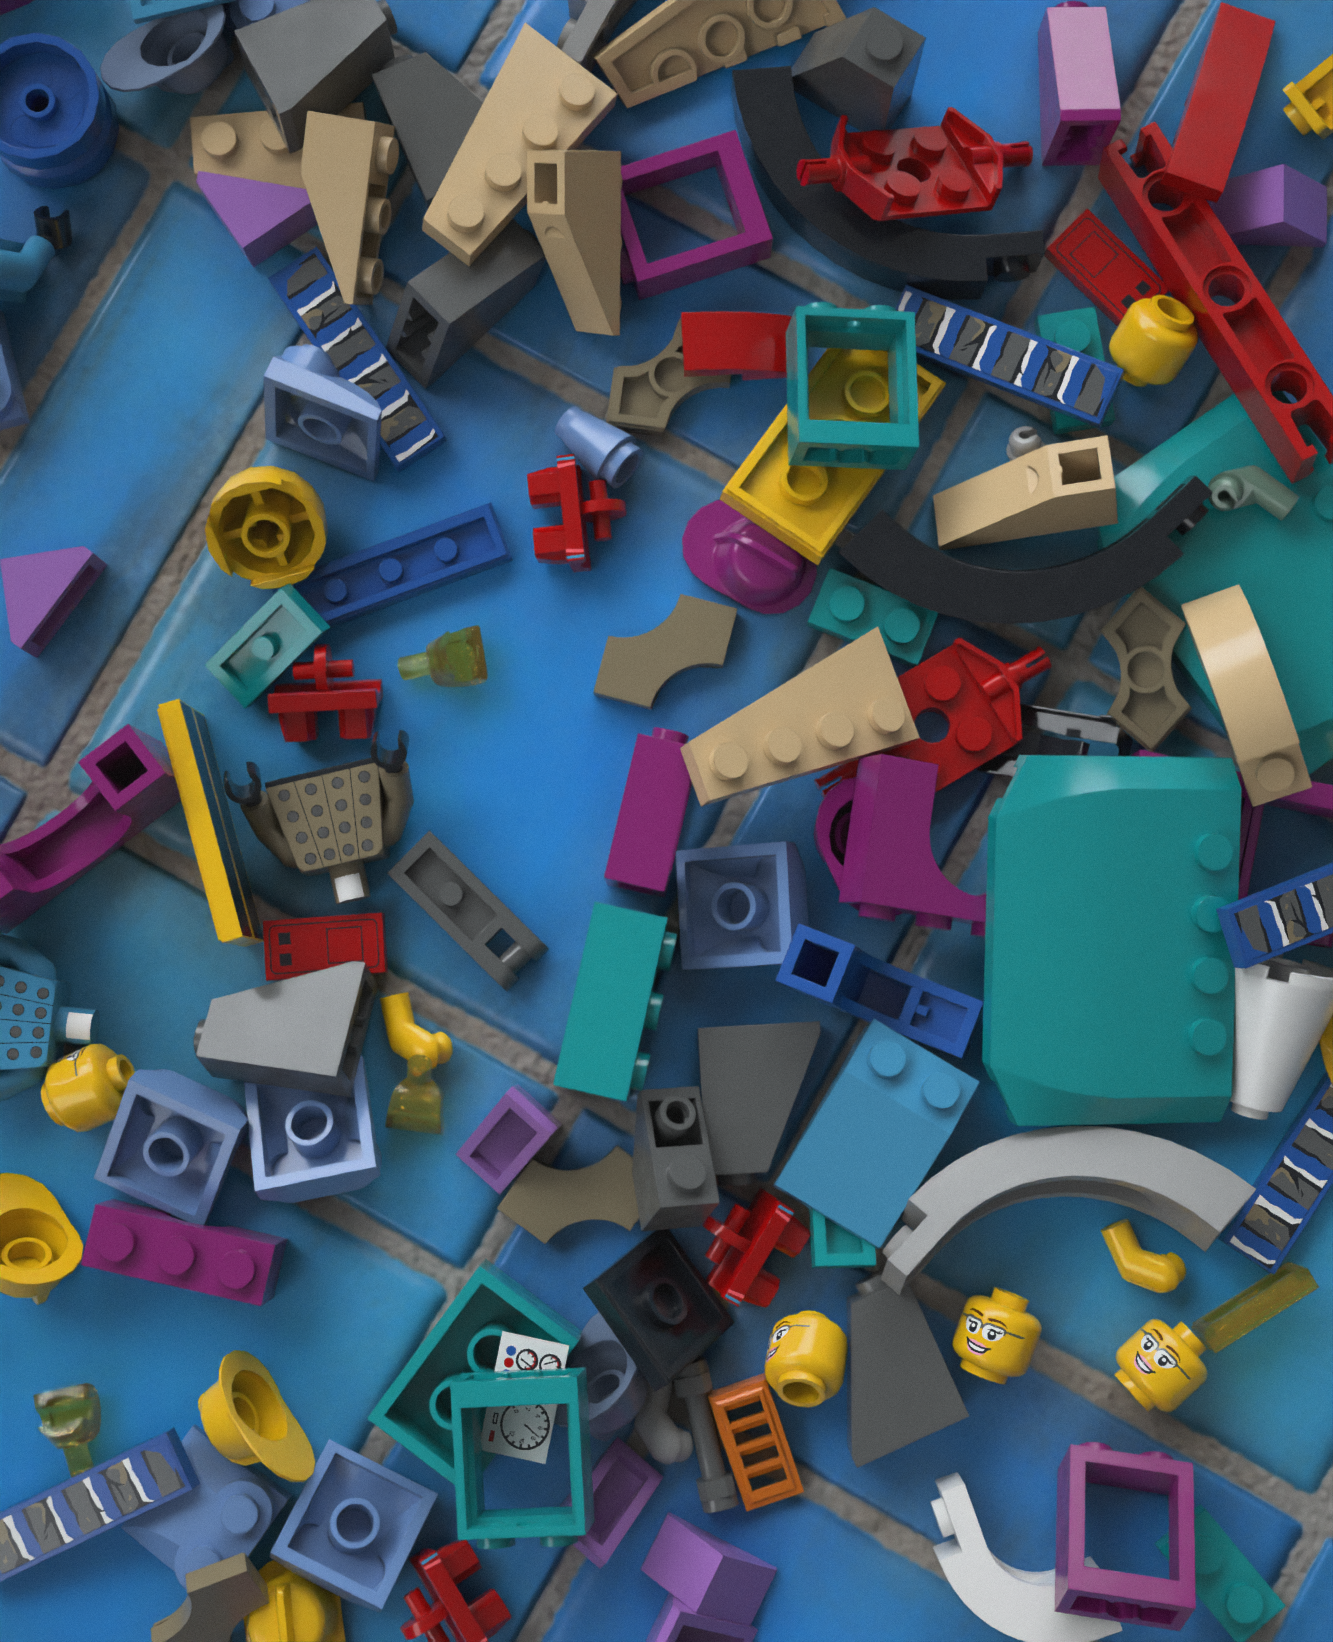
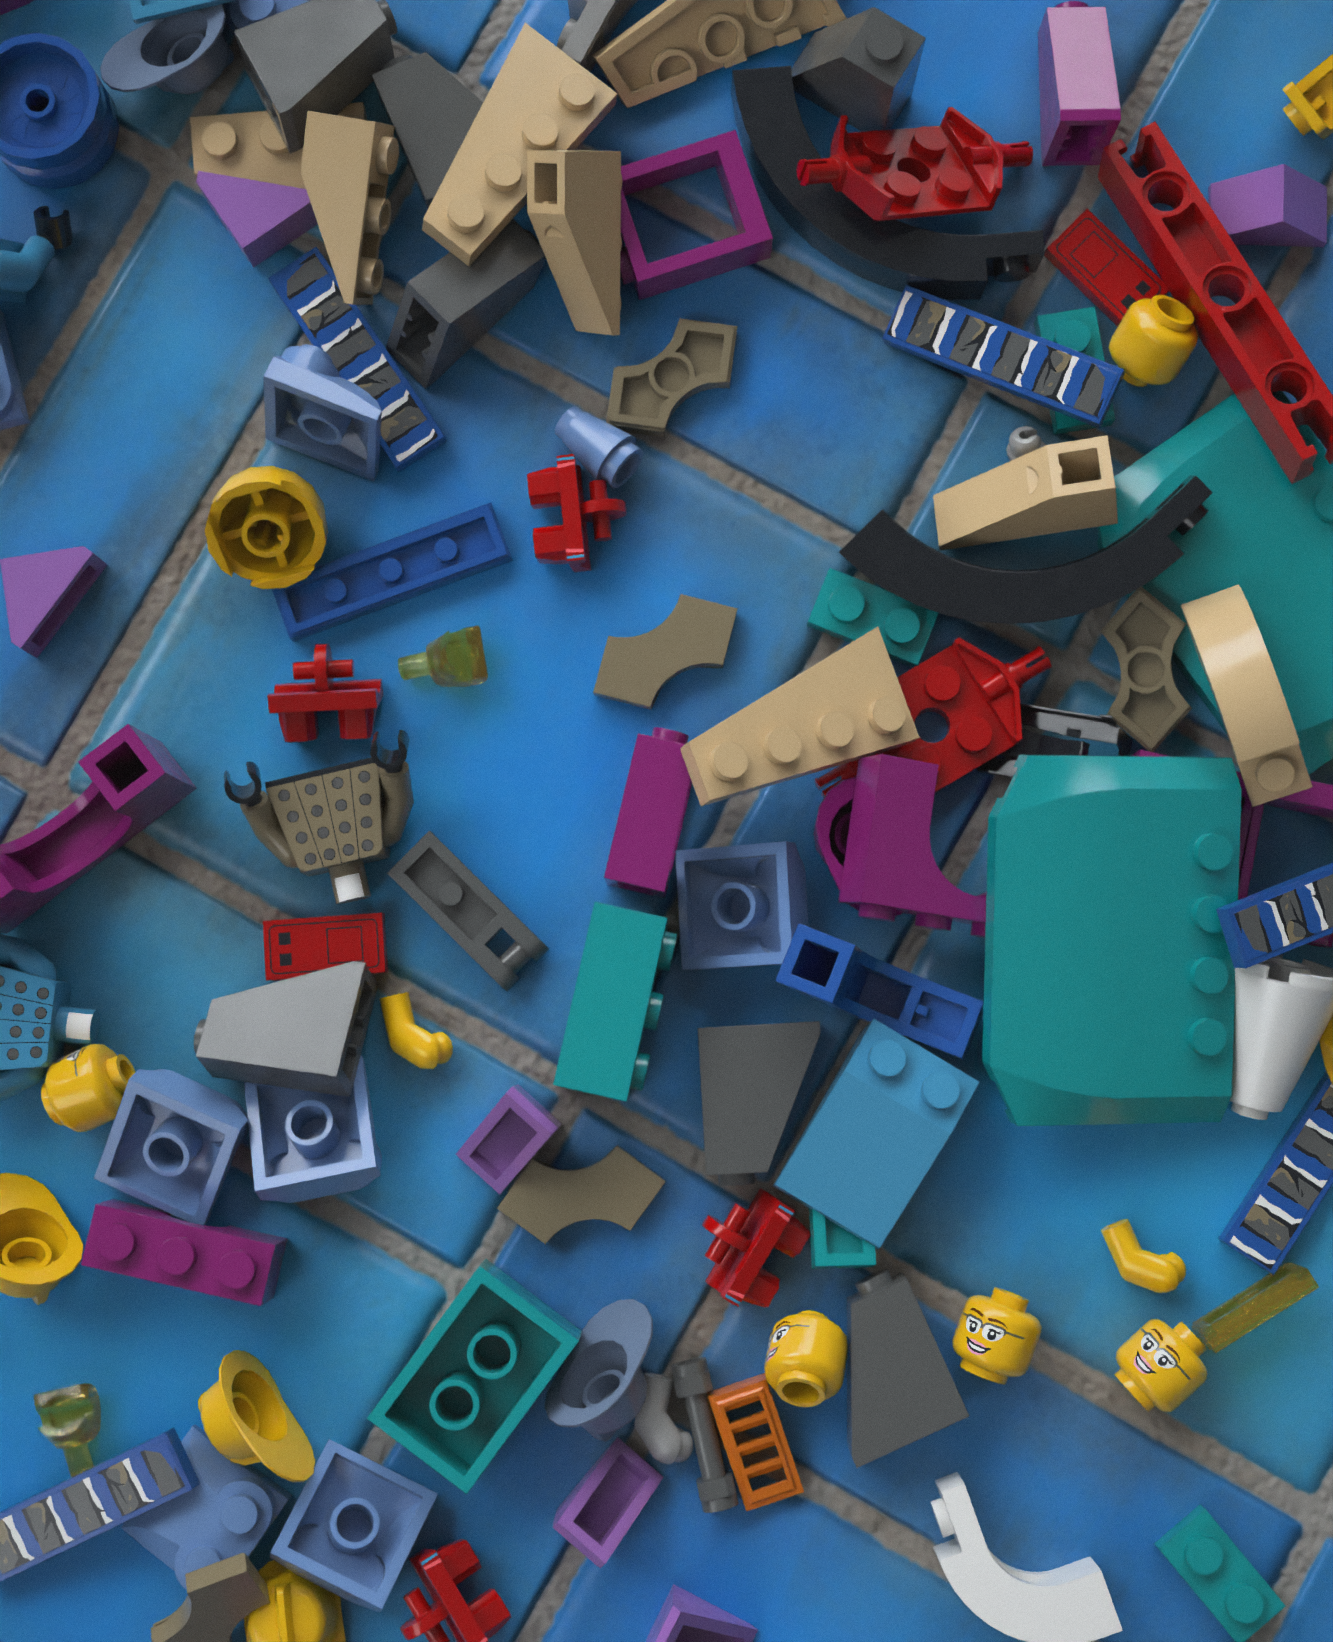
yellow tile [157,699,264,947] -> none
teal plate [205,583,331,709] -> none
clear yellow piece [385,1055,445,1135] -> none
teal window [450,1367,595,1549] -> none
white sticker [481,1331,570,1464] -> none
black tile [583,1229,735,1391] -> none
dark grey slope [632,1086,720,1231] -> none
medium lavender slope [641,1512,777,1626] -> none
red slope [681,311,792,380] -> none
magenta piece [682,500,817,614] -> none
yellow tile [719,348,946,565] -> none
teal window [786,302,919,470] -> none
light grey arch [881,1126,1256,1295] -> none
magenta window [1054,1442,1196,1631] -> none
red slope [1161,2,1276,203] -> none
sand green arm [1208,465,1300,521] -> none

